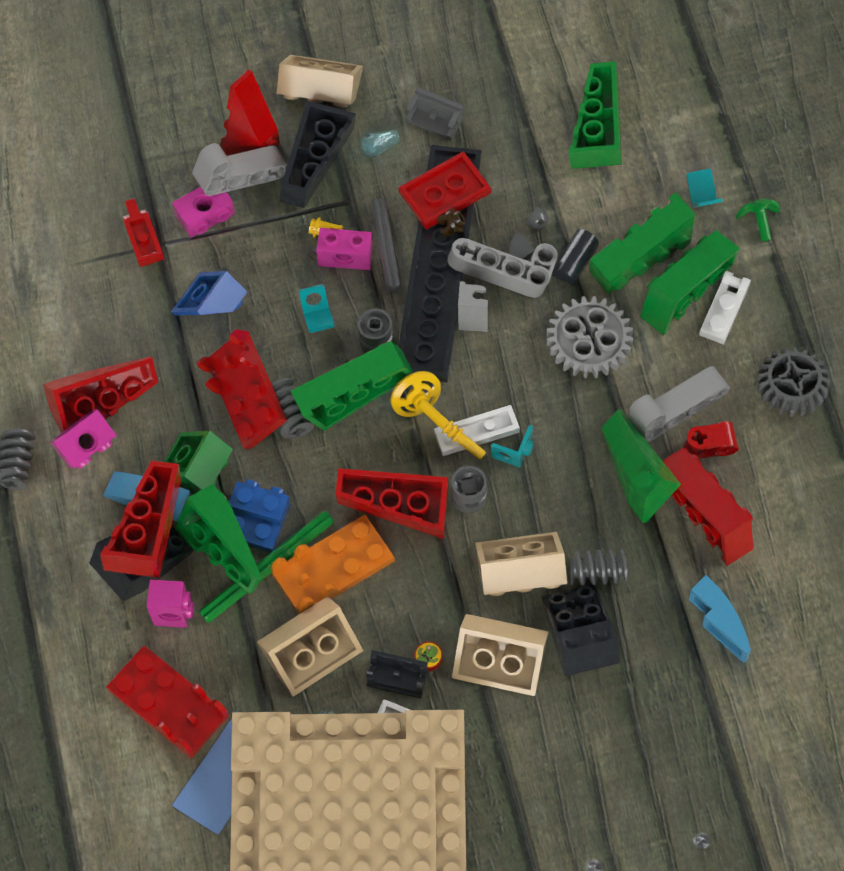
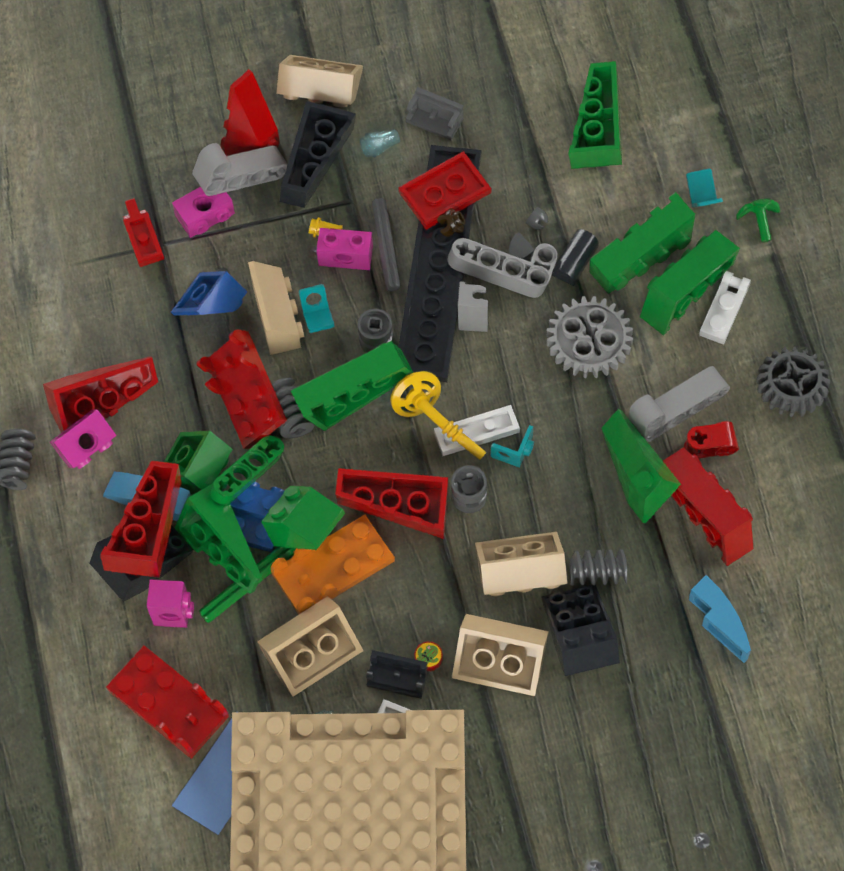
none -> green beam [210,436,284,505]
none -> tan slope [248,261,304,355]
none -> green slope [261,486,345,550]

